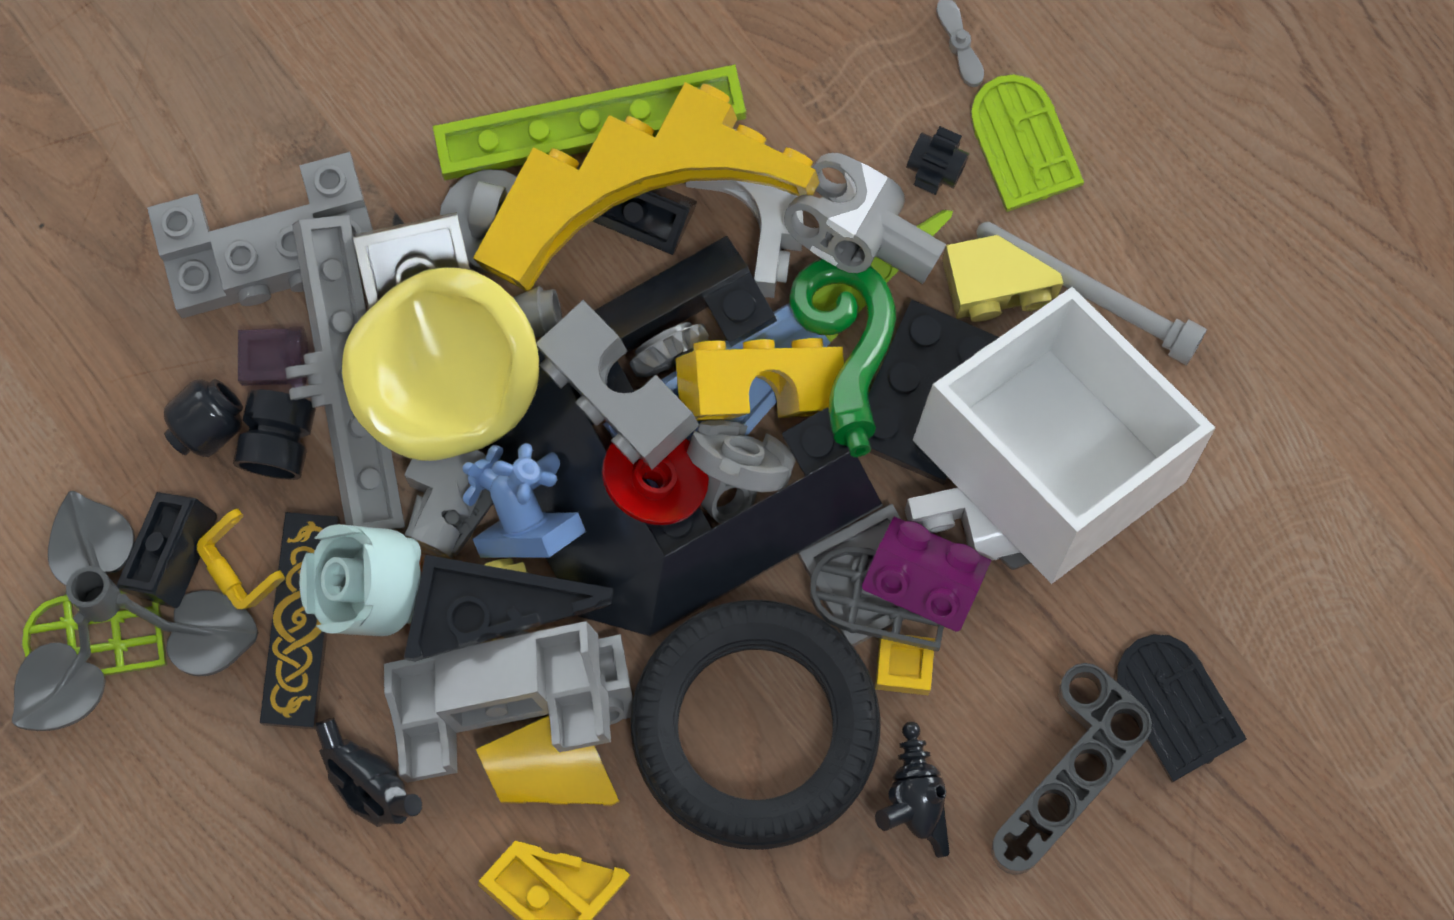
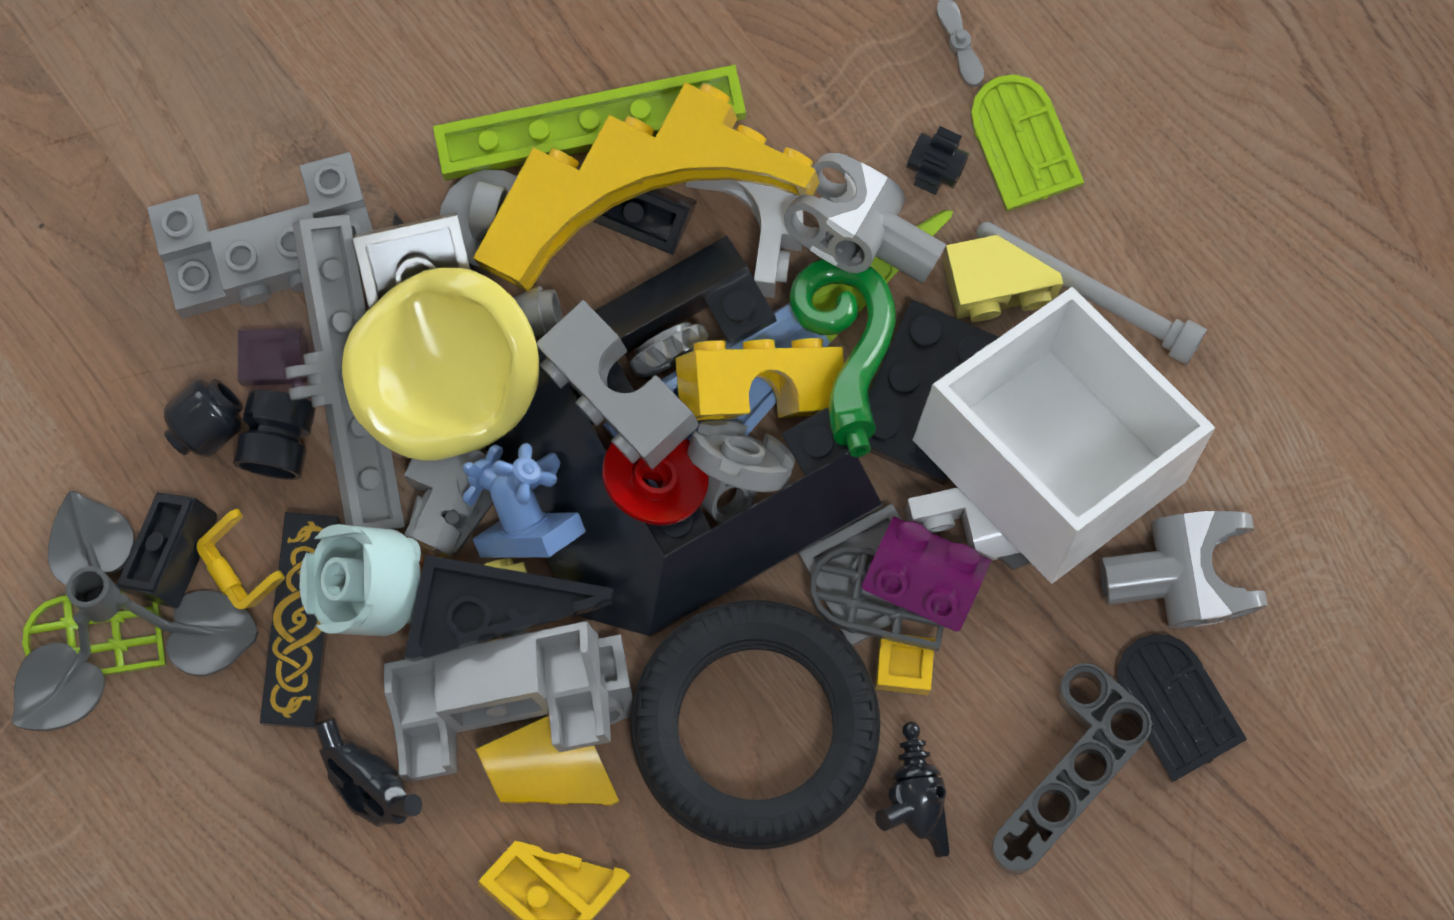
none -> light grey connector [1099,511,1268,629]

